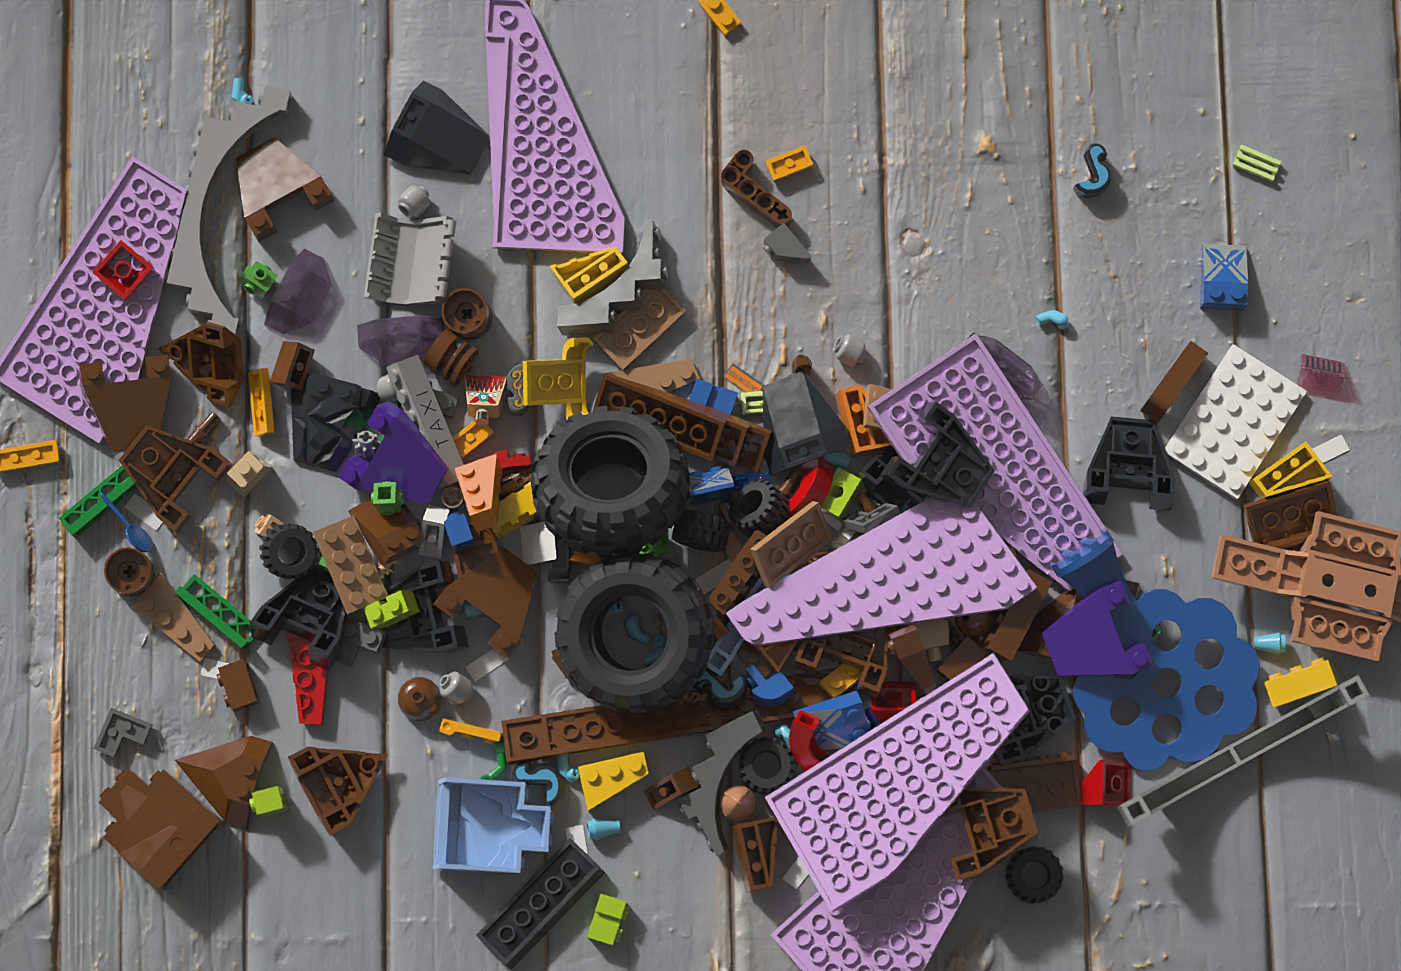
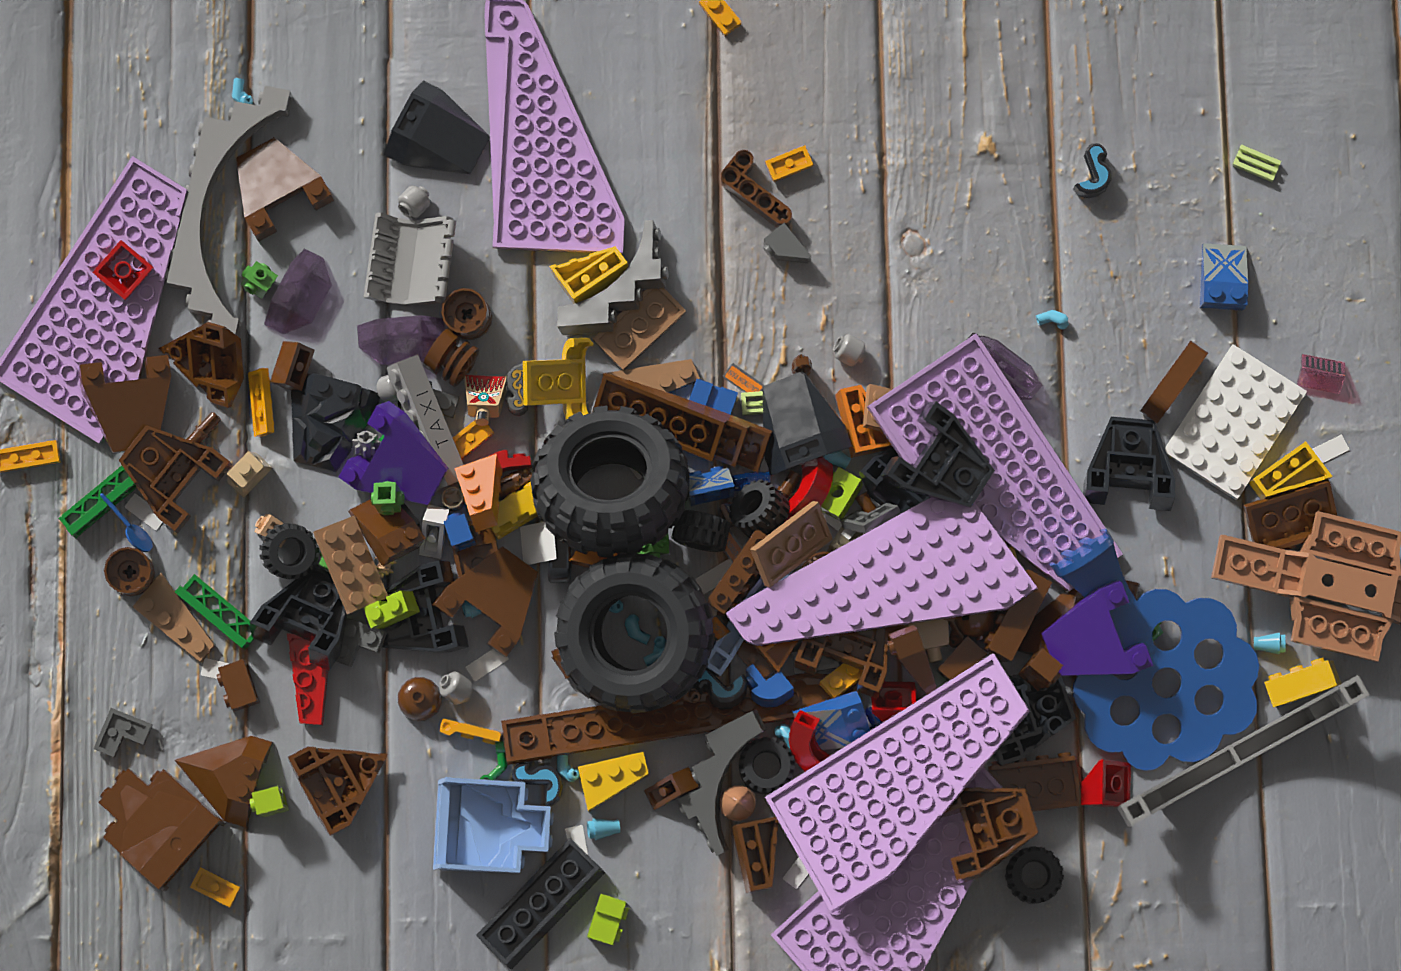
none -> light orange plate [190,867,241,908]
none -> reddish brown brick [1018,648,1063,691]

